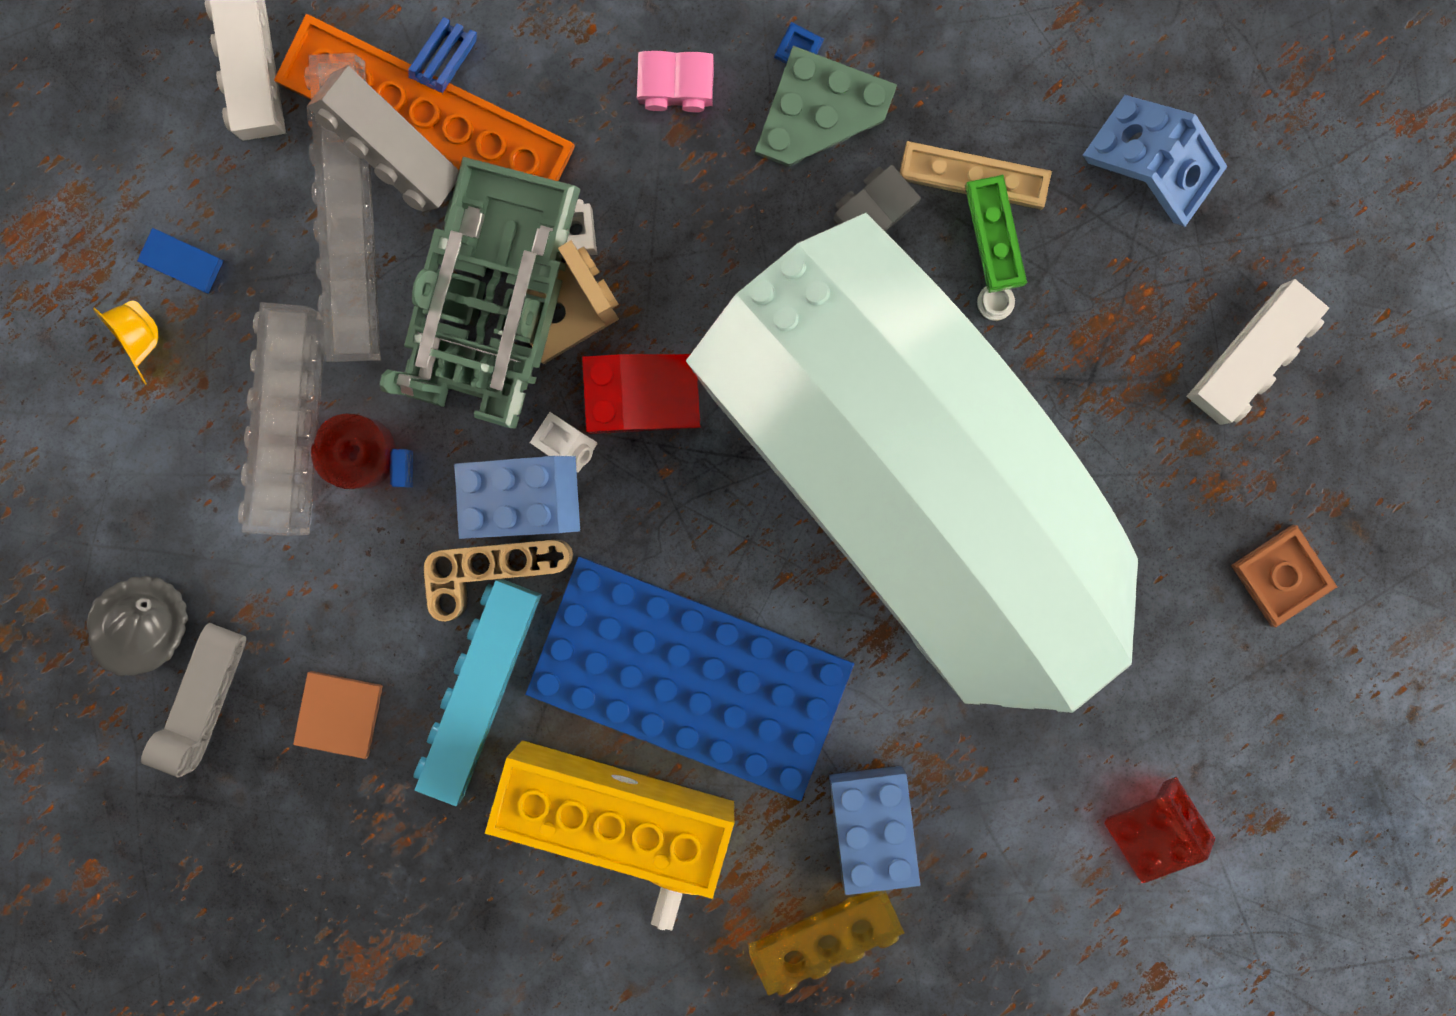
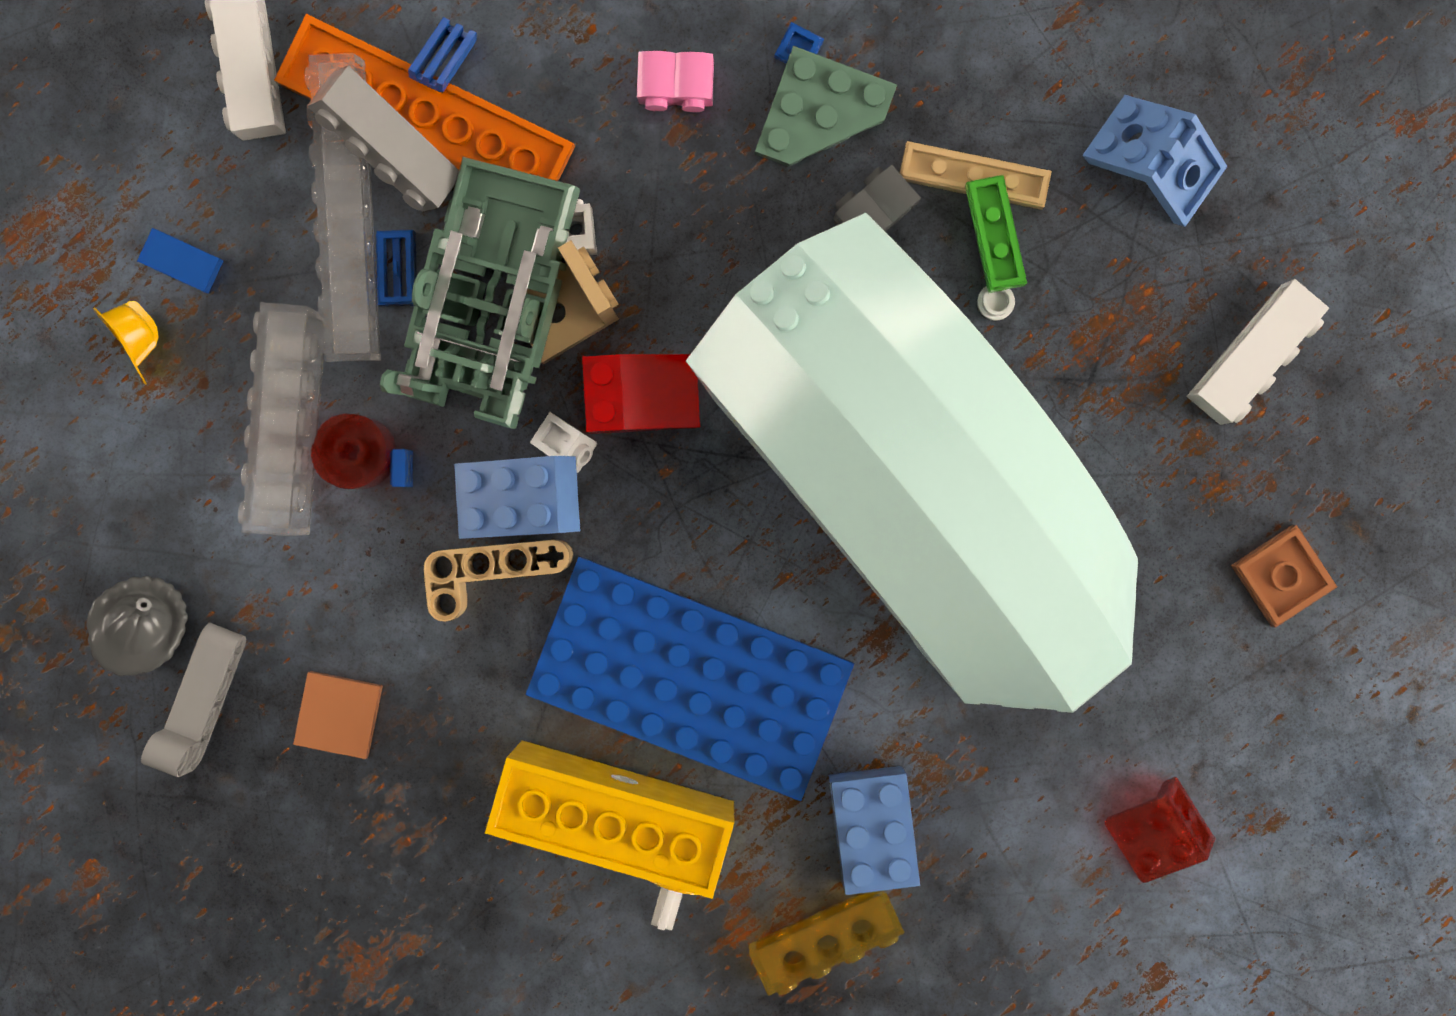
medium azure brick [413,579,542,806] -> none
none -> blue tile [376,230,417,306]

